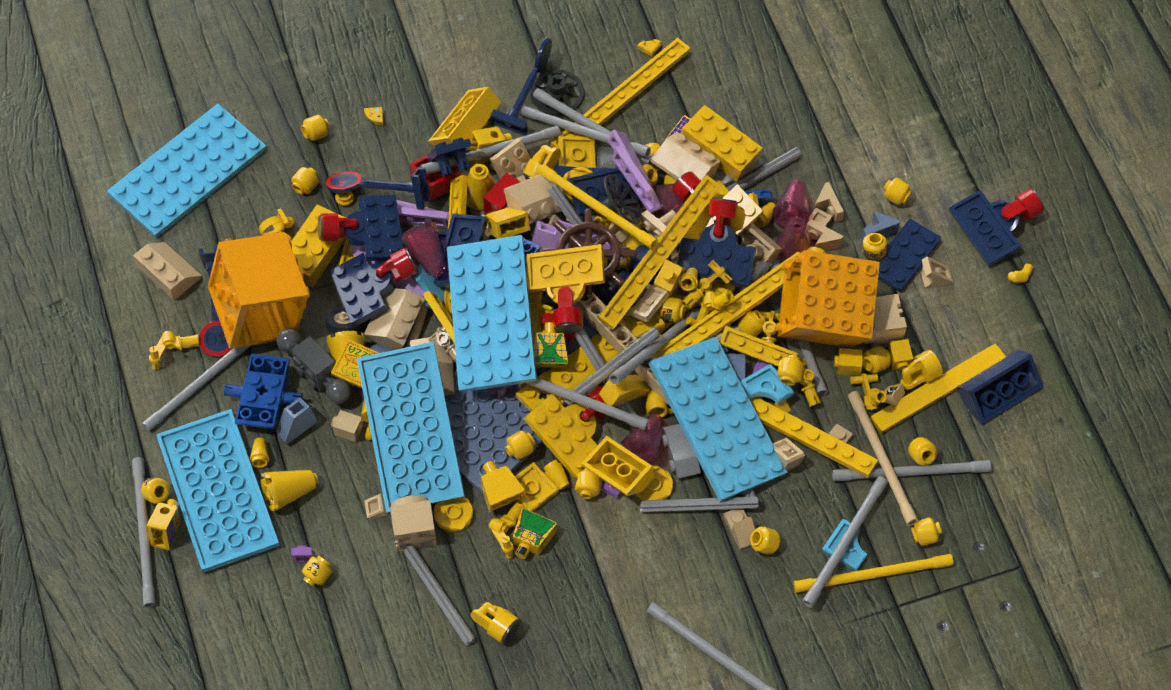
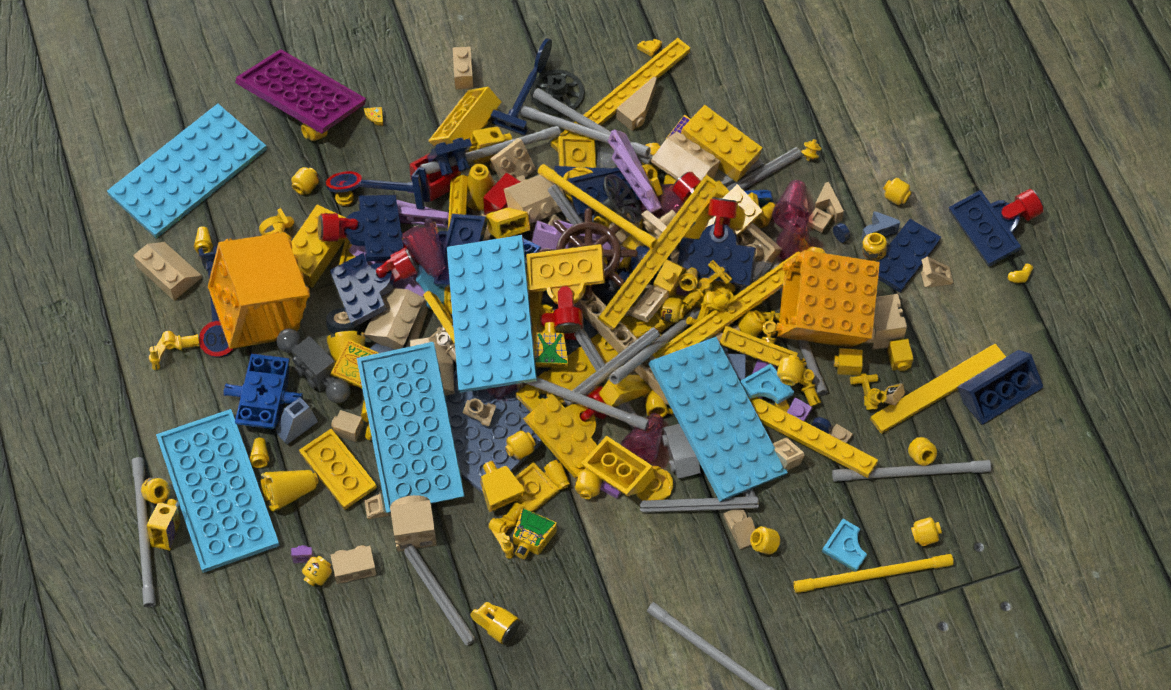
light grey piece [142,345,251,432] -> none
yellow tile [433,497,474,533] -> none
yellow piece [523,145,561,178] -> none
light grey piece [802,476,888,608] -> none
tan slope [805,219,843,251] -> none
tan piece [848,391,918,526] -> none
yellow head [862,346,891,374] -> none
yellow piece [900,350,943,390] -> none
none -> yellow cone [194,227,213,254]
none -> magenta plate [235,49,366,134]
none -> yellow plate [299,429,377,510]
none -> tan brick [330,545,376,584]
none -> tan brick [453,47,473,89]
none -> tan plate [463,398,496,427]
none -> tan slope [616,77,657,131]
none -> yellow tile [649,177,663,197]
none -> medium lavender plate [787,398,813,422]
none -> yellow wheel [801,139,821,161]
none -> dark blue tile [811,417,832,434]
none -> dark blue tile [833,223,850,243]

